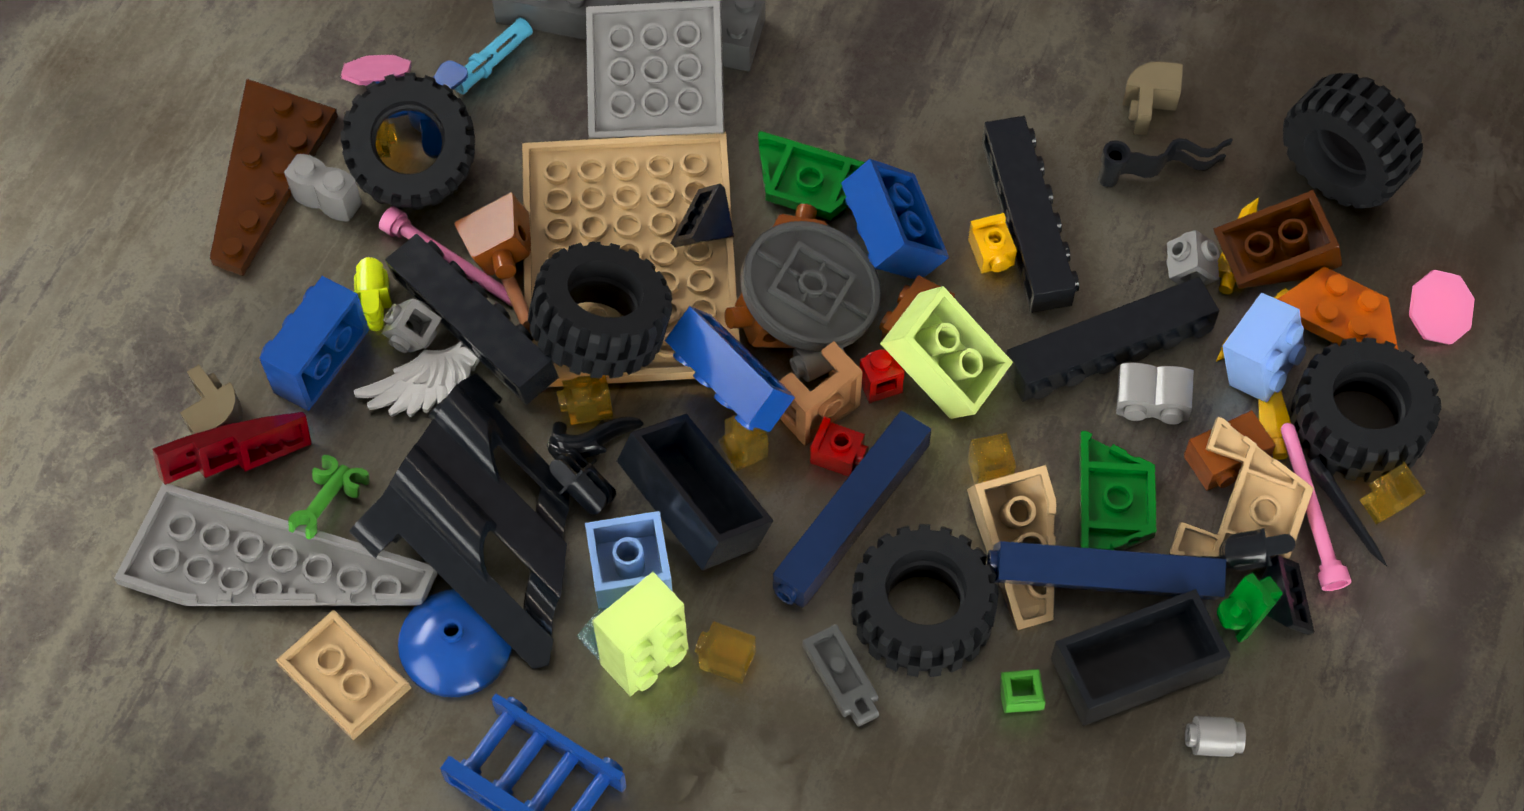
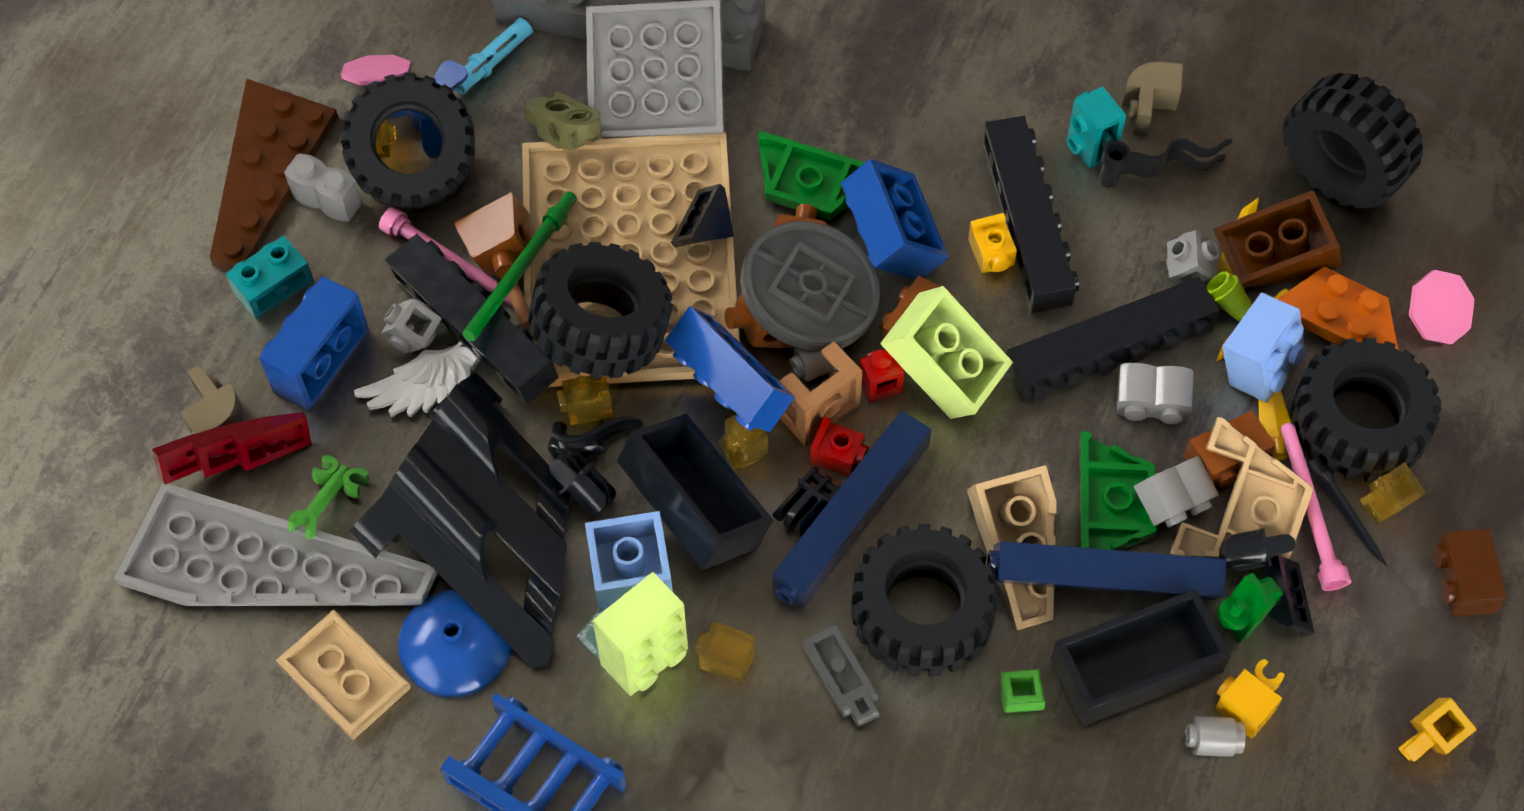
neon yellow arm [353,257,392,331] -> none
clear yellow brick [968,433,1016,484] -> none
none -> teal brick [225,235,314,319]
none -> green bar [463,191,577,341]
none -> olive piece [524,91,601,151]
none -> black arm [772,466,842,538]
none -> teal brick [1066,86,1126,169]
none -> light grey brick [1134,455,1219,528]
none -> lime cone [1206,271,1253,322]
none -> yellow brick [1215,659,1285,739]
none -> yellow brick [1398,697,1477,762]
none -> reddish brown brick [1433,529,1507,617]

